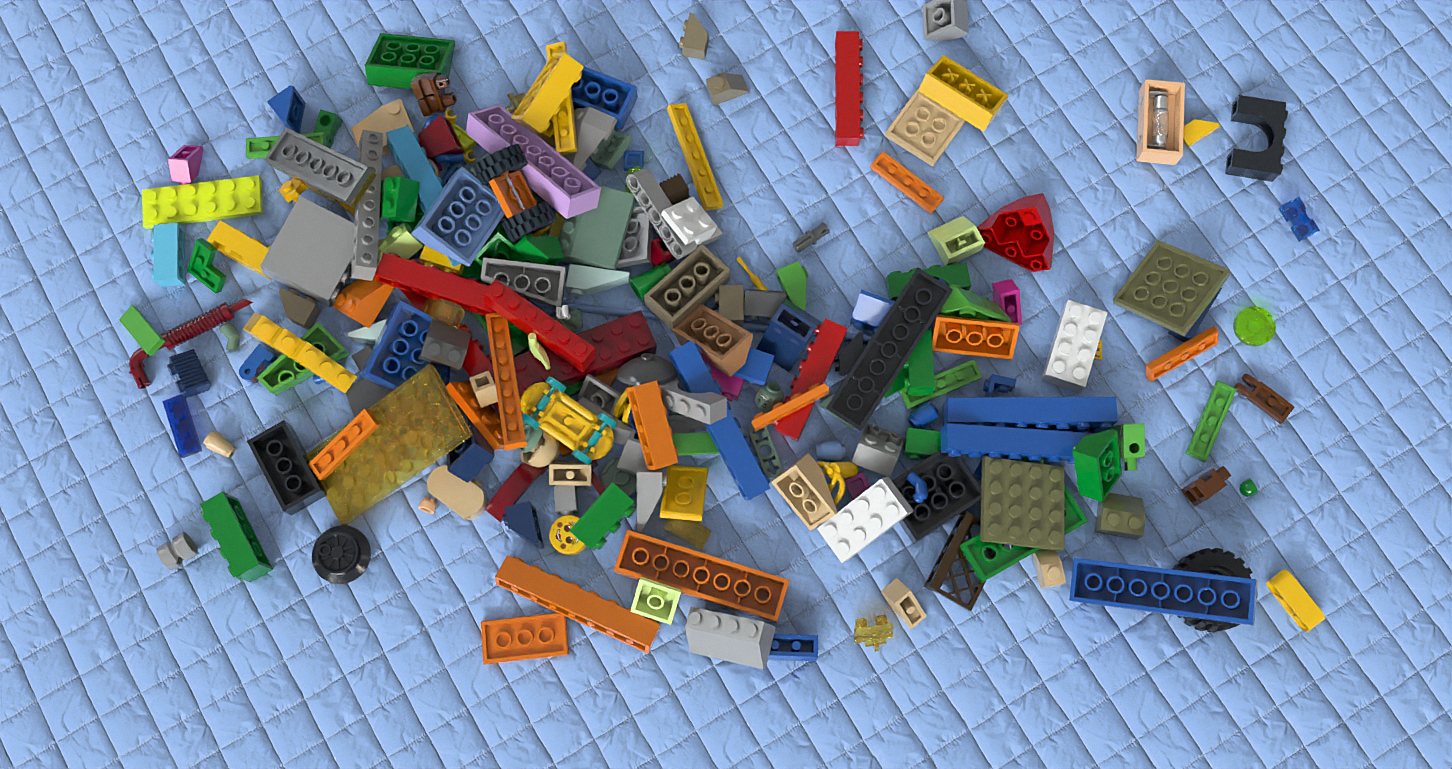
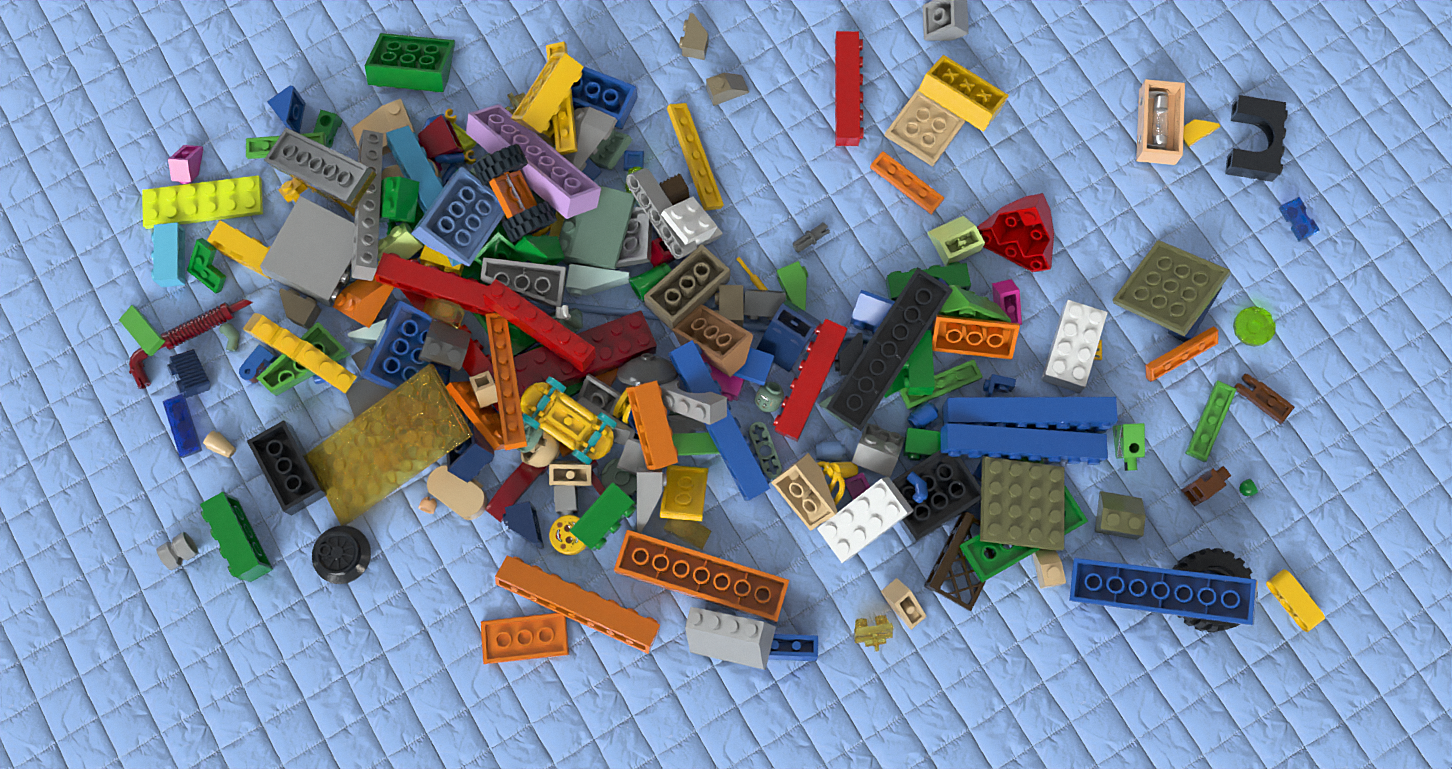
orange plate [308,409,380,480] -> none
reddish brown hips [410,72,457,117] -> none
yellowish green bar [528,333,550,370] -> none
yellowish green slope [630,577,682,625] -> none
orange plate [751,383,829,432] -> none
green slope [1072,429,1122,502] -> none

